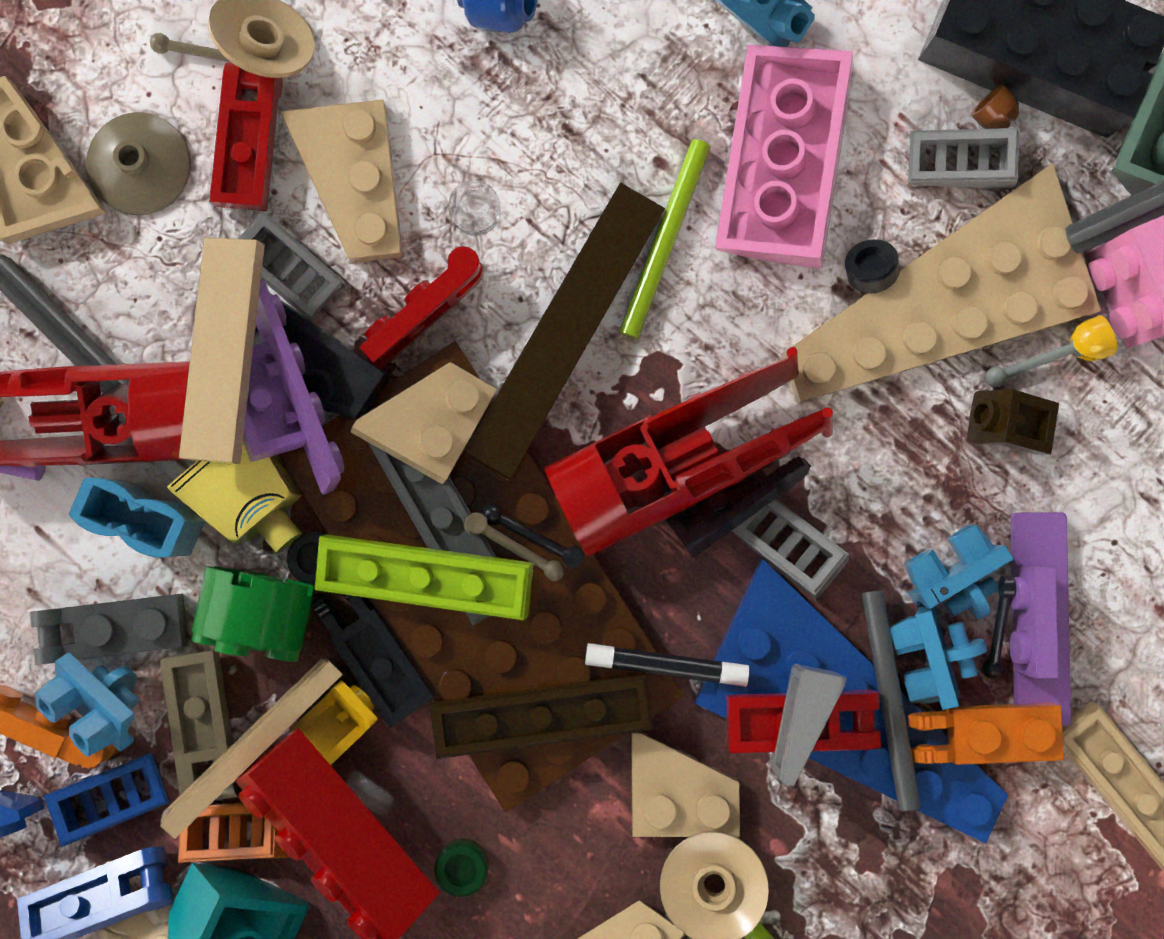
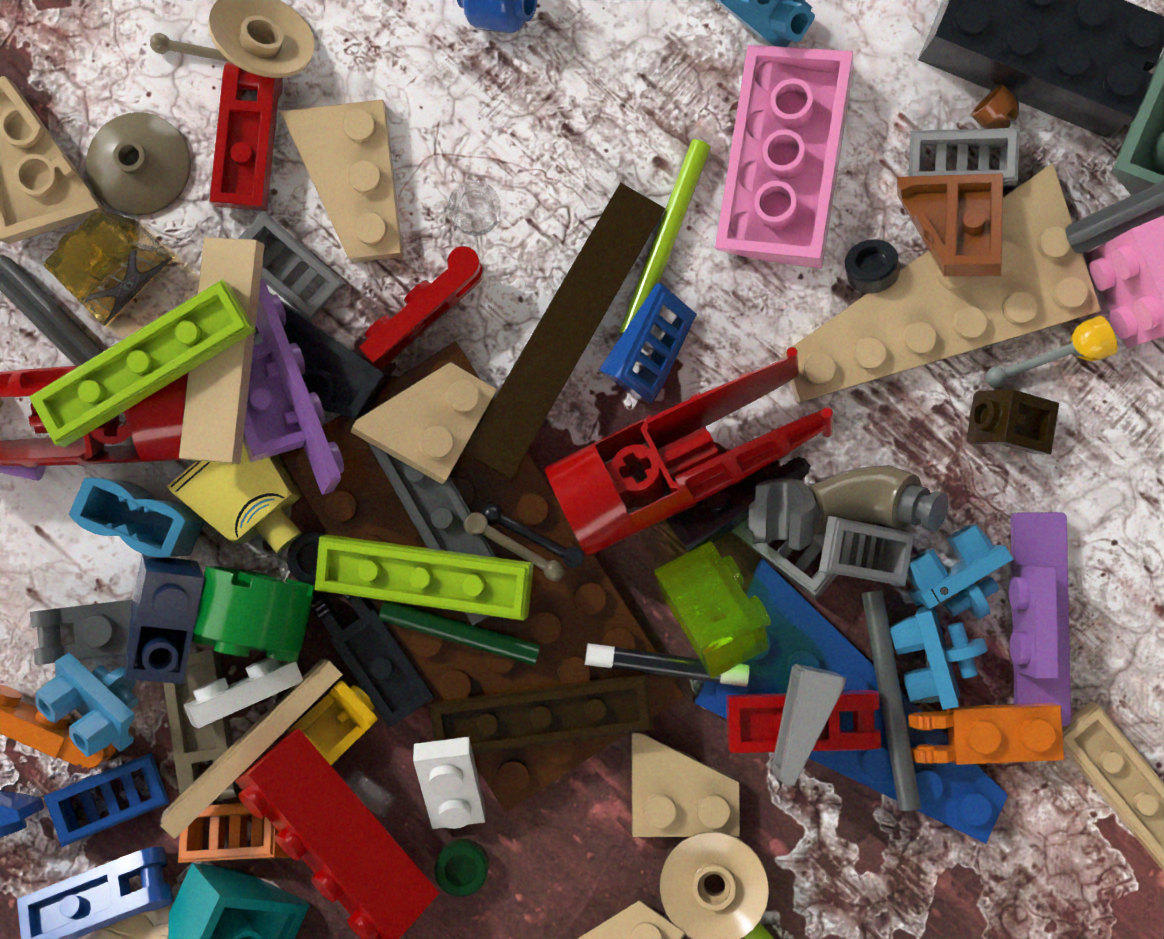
black hinge [982,576,1015,679] -> none
none -> lime tile [29,279,256,447]
none -> clear yellow torso [43,210,174,326]
none -> dark blue slope [125,554,204,684]
none -> white plate [184,658,303,729]
none -> dark green piece [379,600,541,666]
none -> white plate [413,737,485,829]
none -> blue slope [599,283,697,405]
none -> clear neon green brick [654,541,771,679]
none -> piece [748,465,948,551]
none -> light grey slope [819,516,914,586]
none -> dark orange wing [897,173,1003,277]

